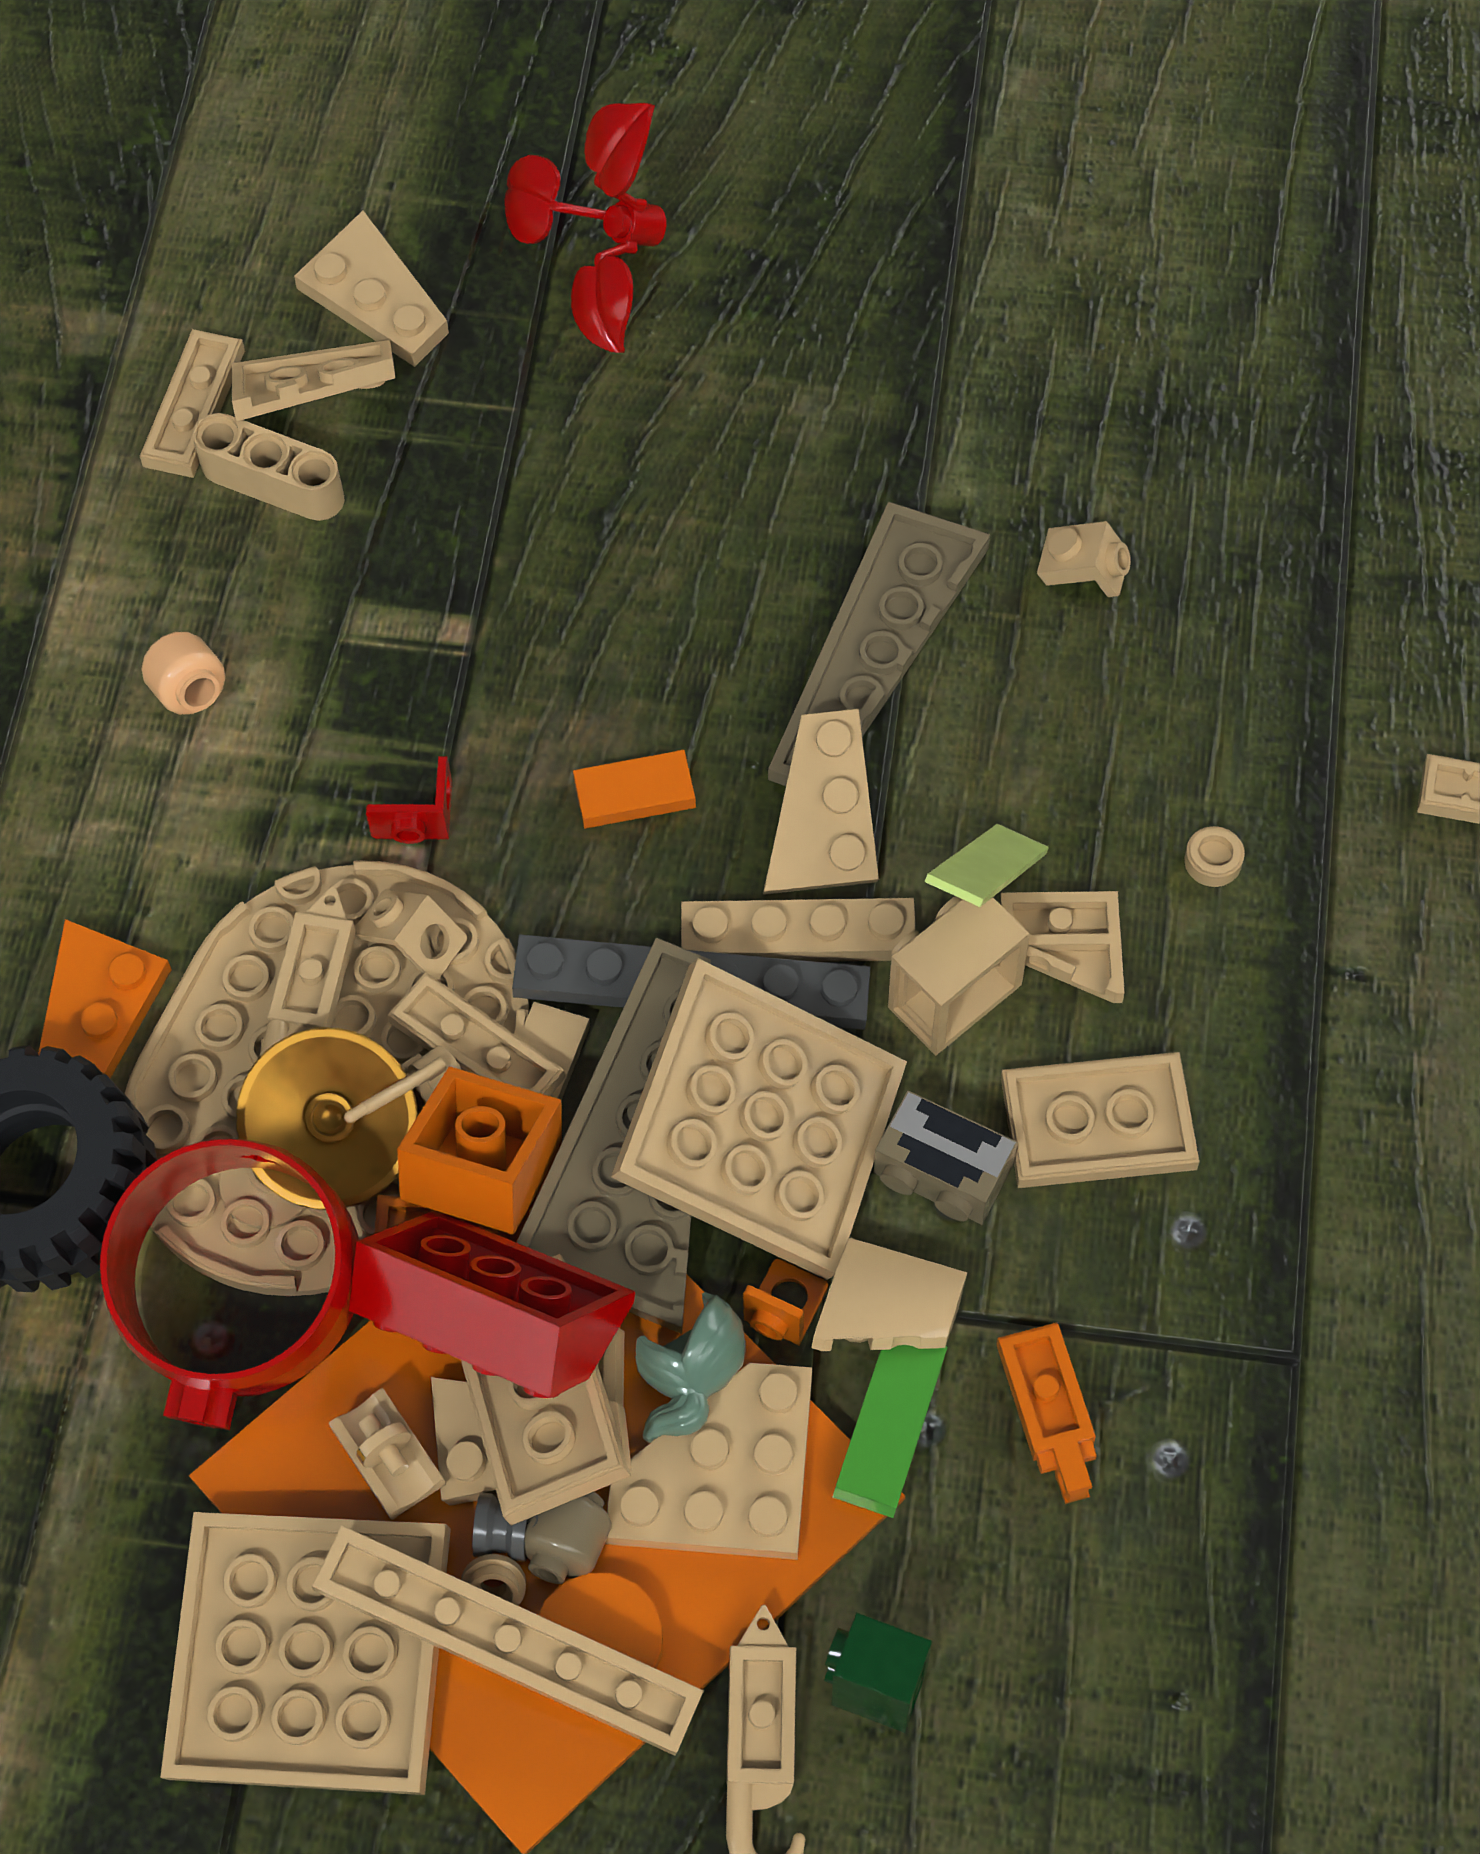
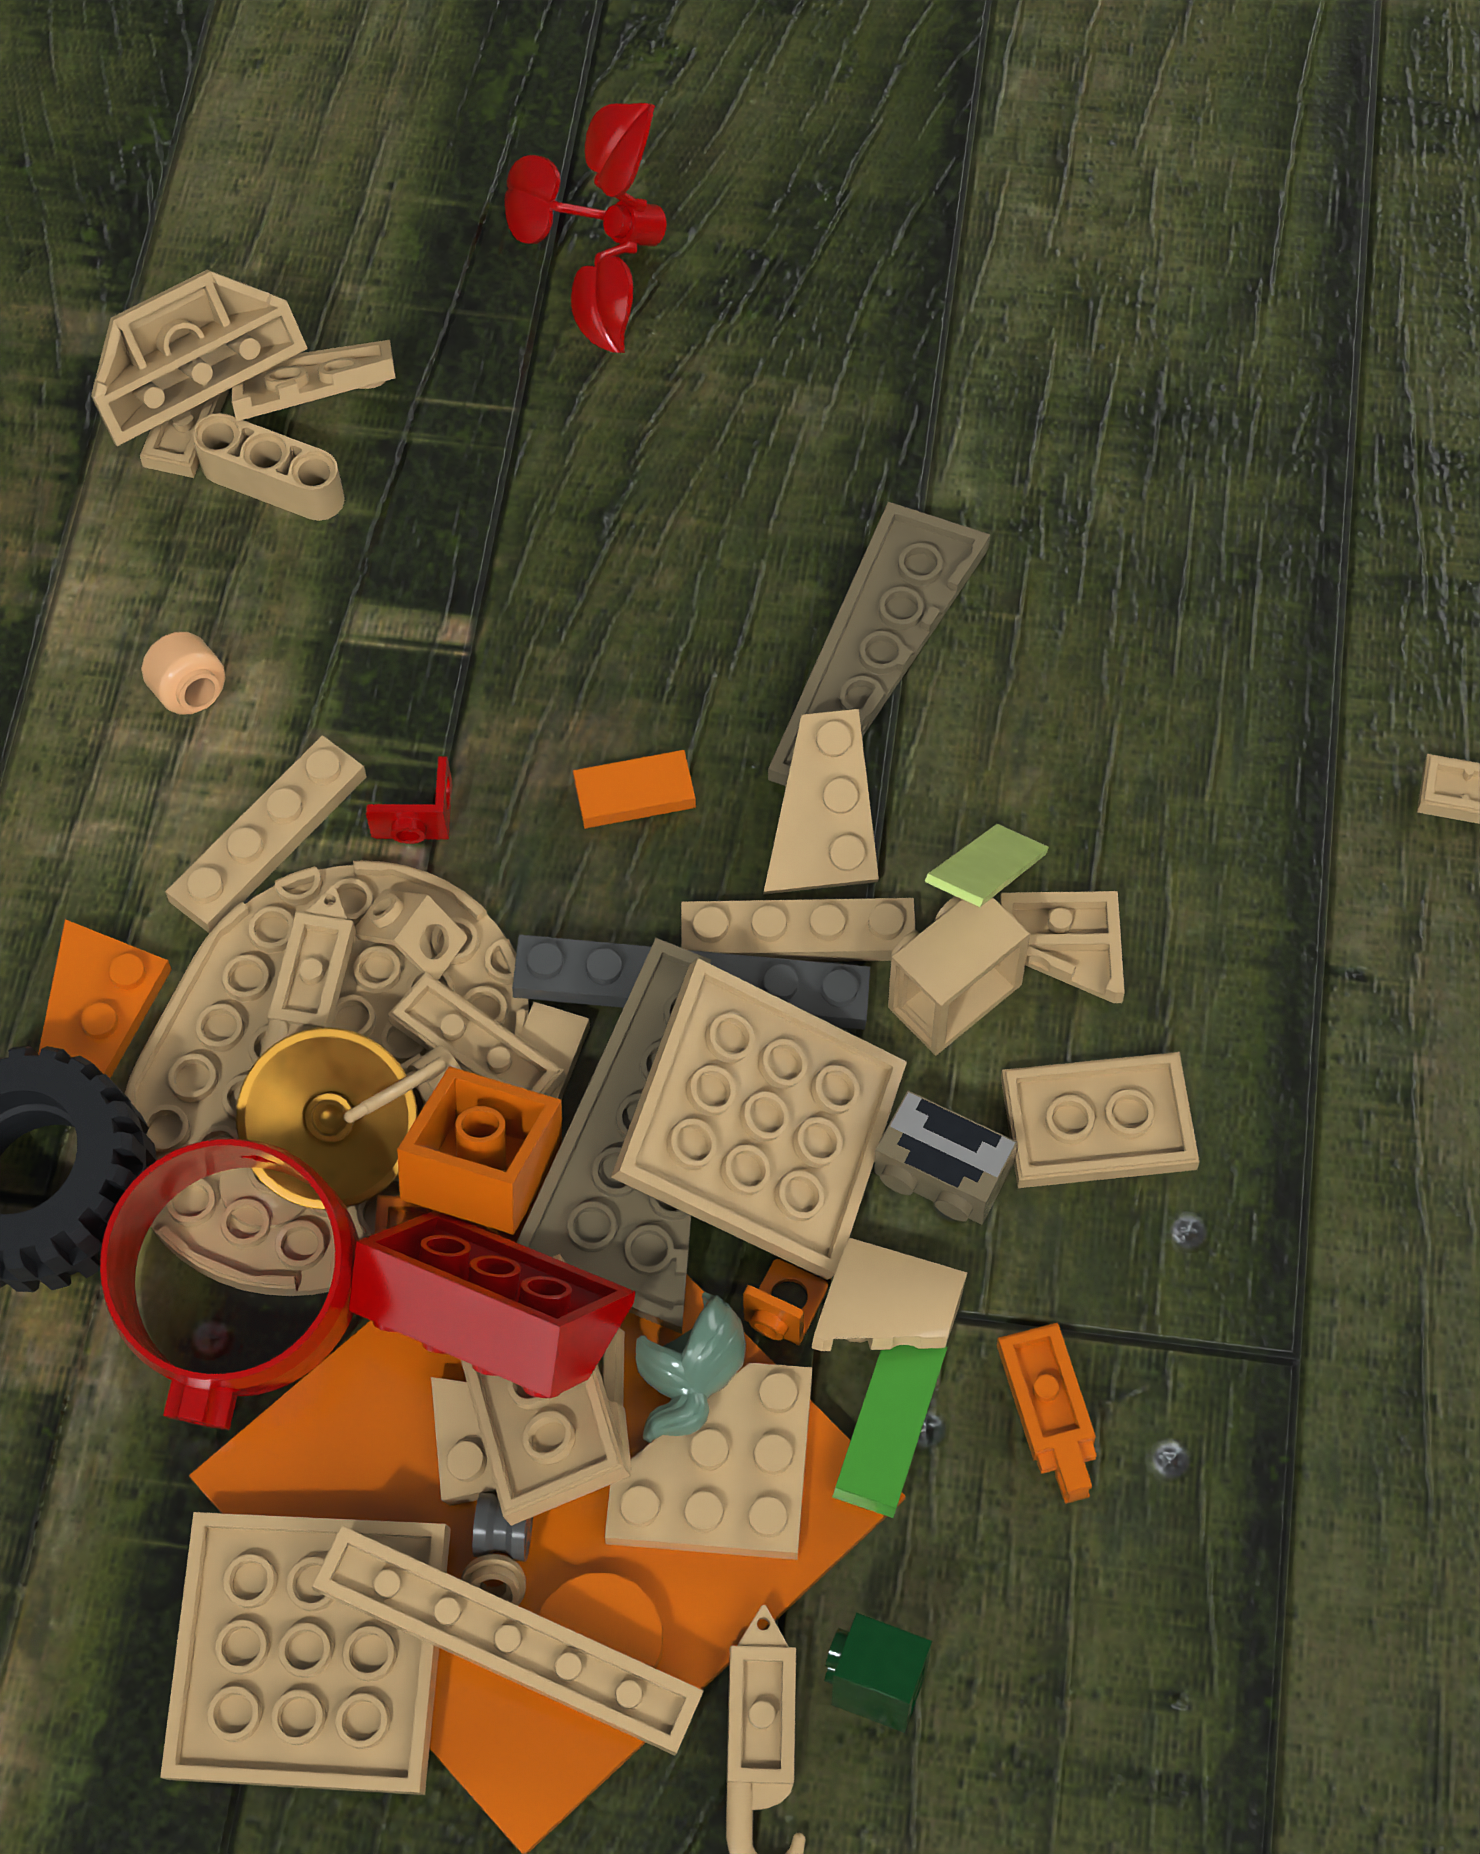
tan wing [294,211,449,367] -> none
tan hips [329,1388,446,1520] -> none
dark tan head [524,1492,612,1584] -> none
tan bracket [1037,521,1131,597] -> none
tan tile [1184,826,1245,887] -> none
none -> tan wedge [91,269,308,446]
none -> tan plate [165,735,367,933]

